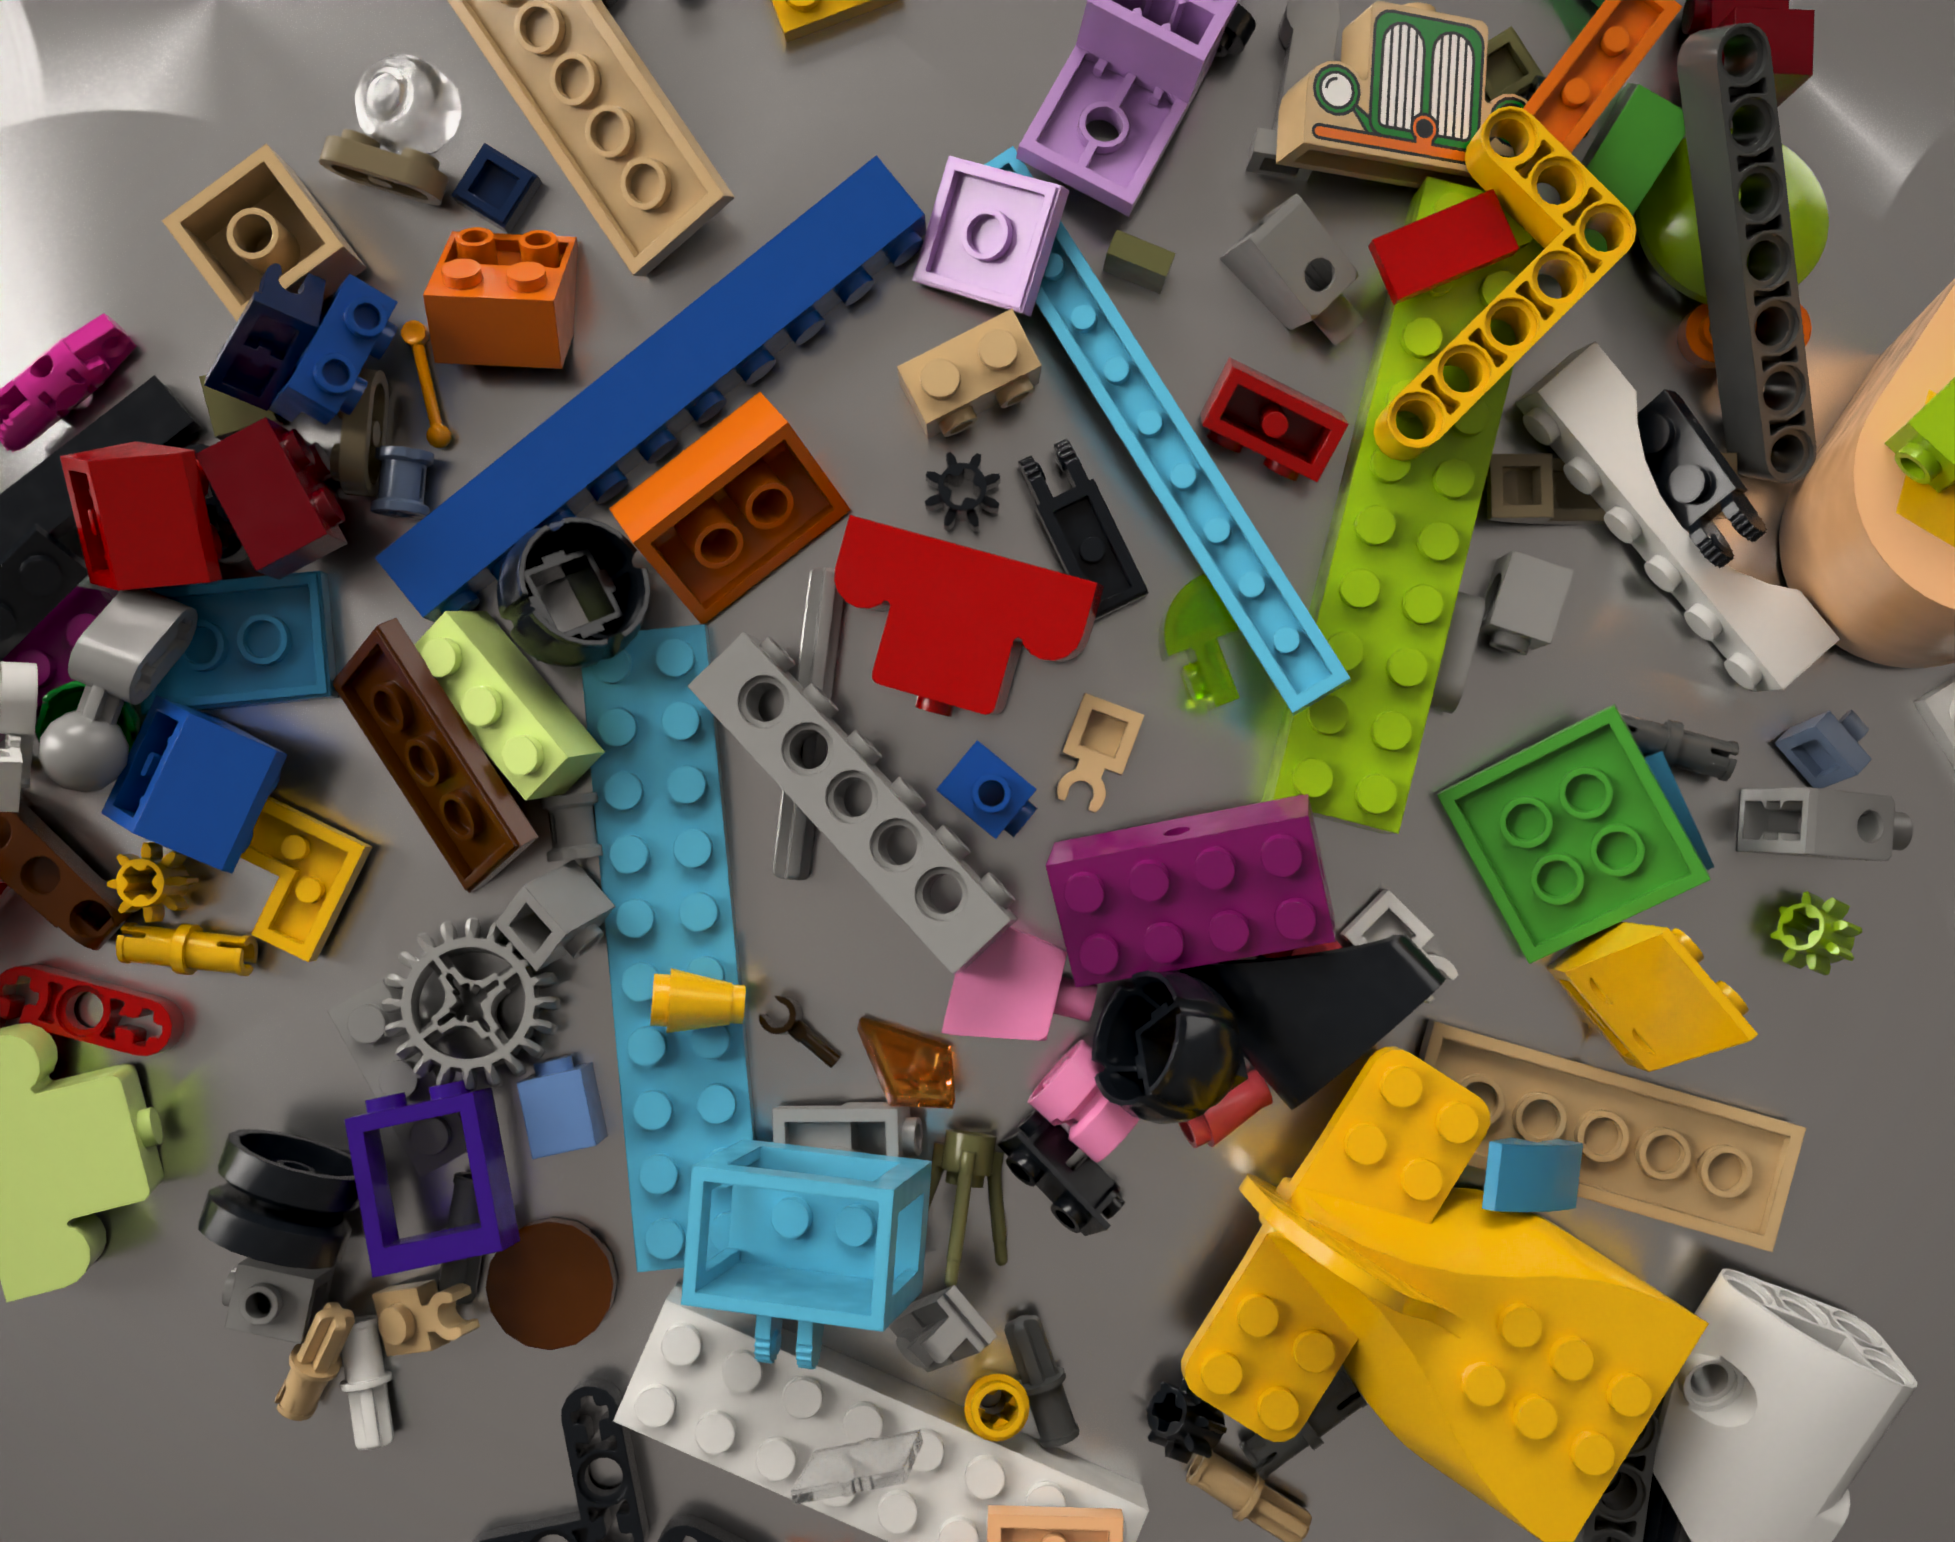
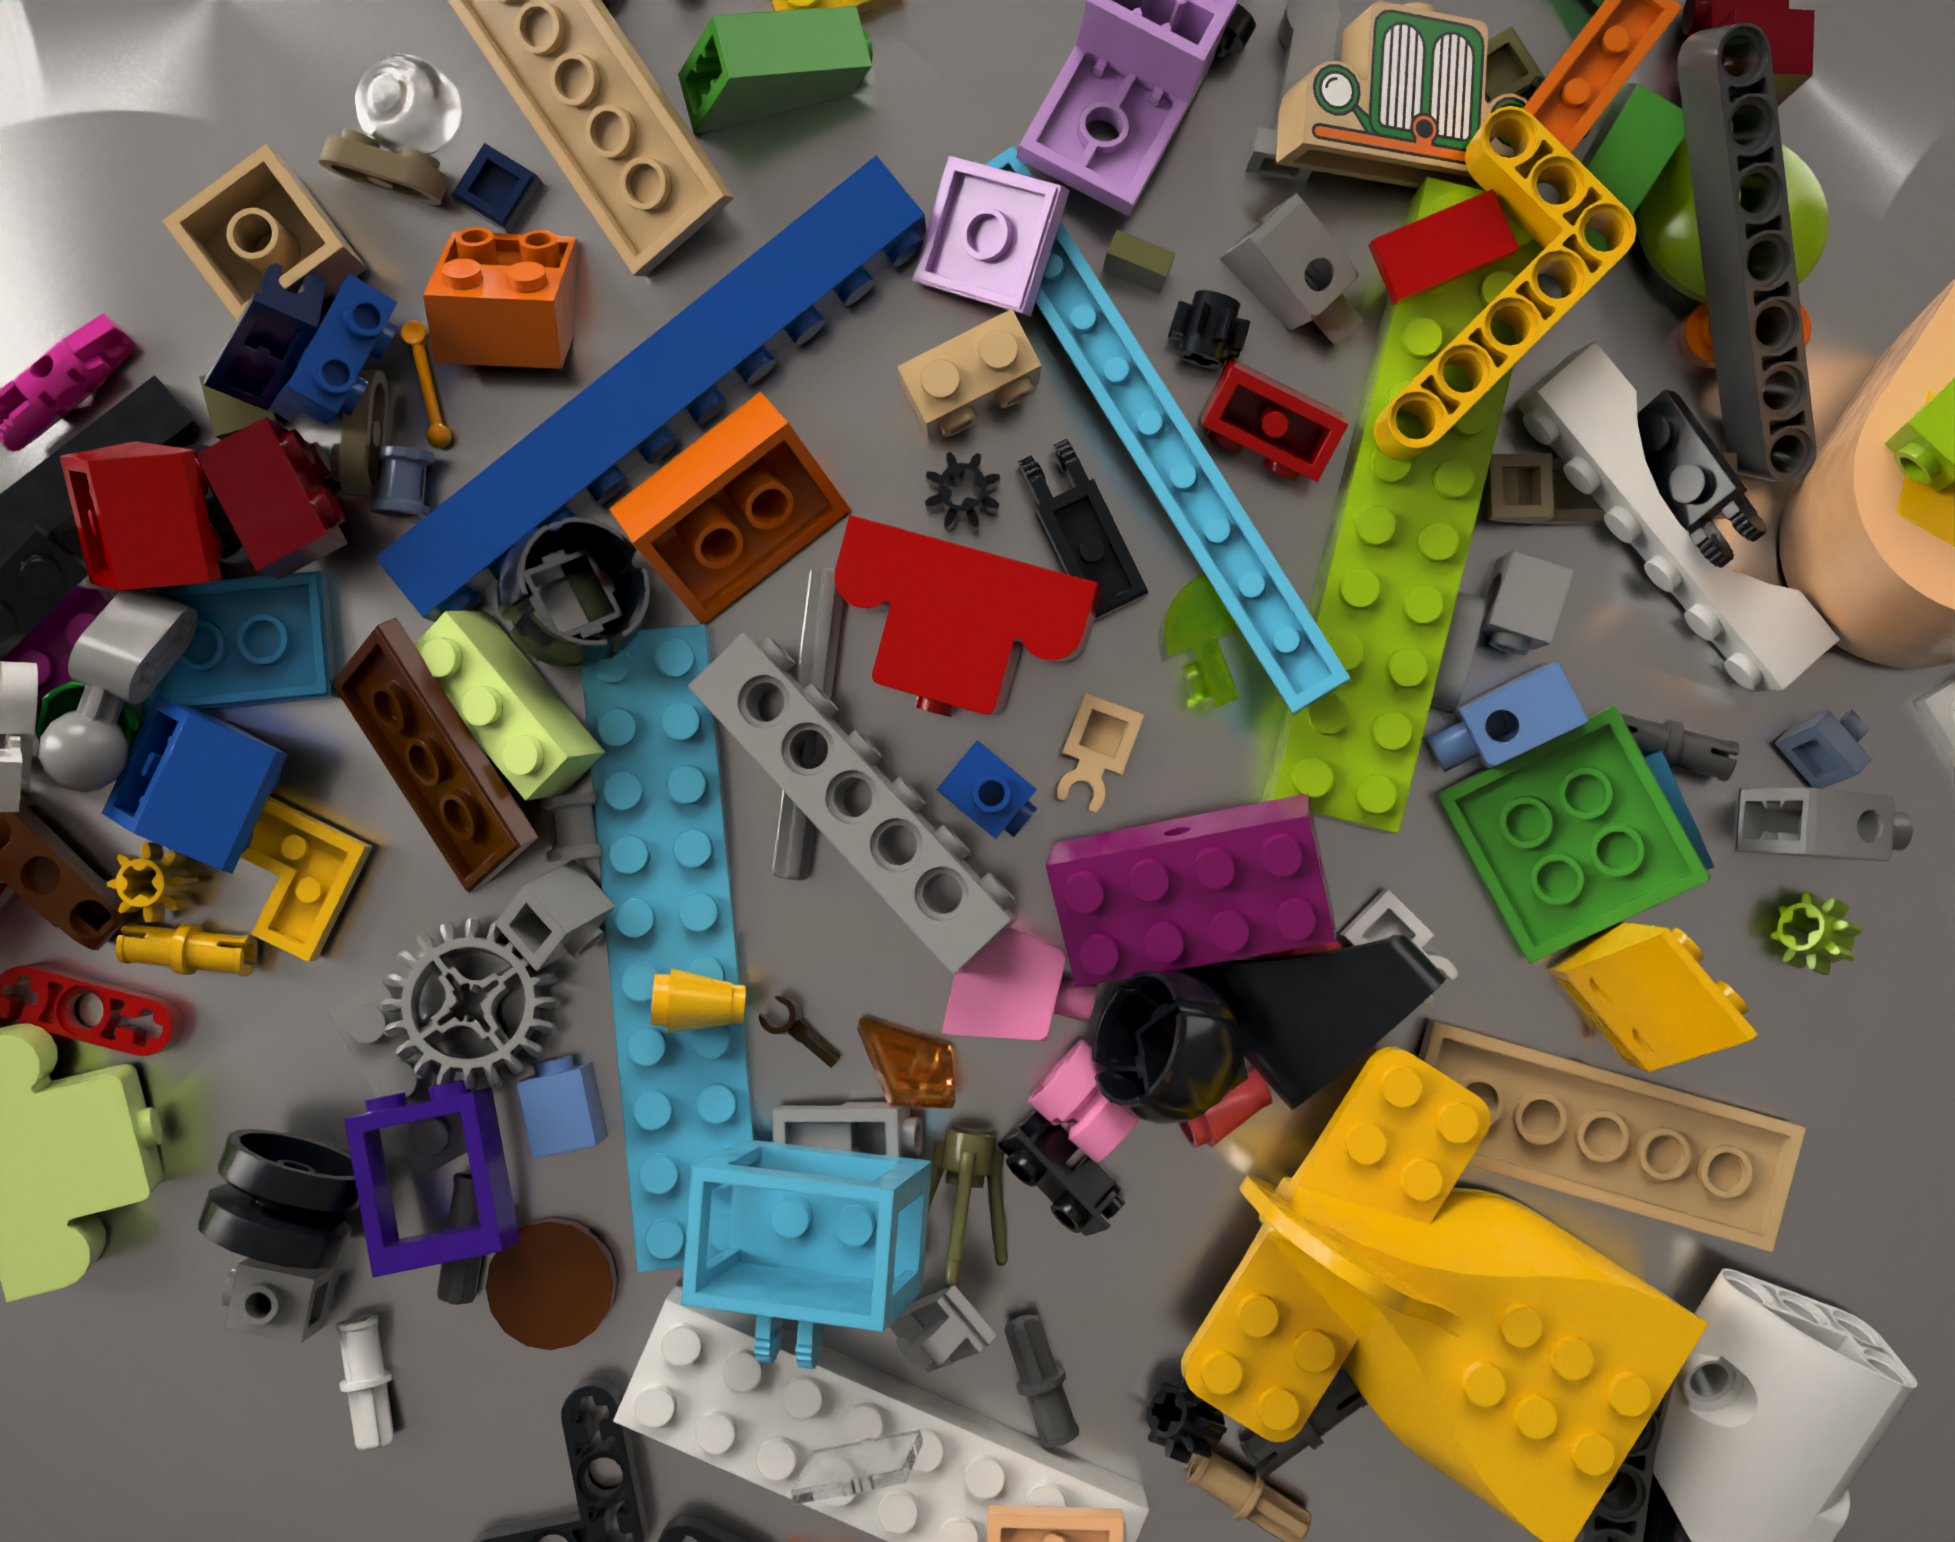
tan axle [275,1302,355,1421] -> none
tan plate [372,1279,480,1357] -> none
yellow cone [964,1374,1030,1441] -> none
dark azure slope [1482,1137,1583,1212] -> none
none -> bright green slope [678,6,873,134]
none -> black gear [1168,290,1251,368]
none -> medium blue torso [1427,662,1589,772]

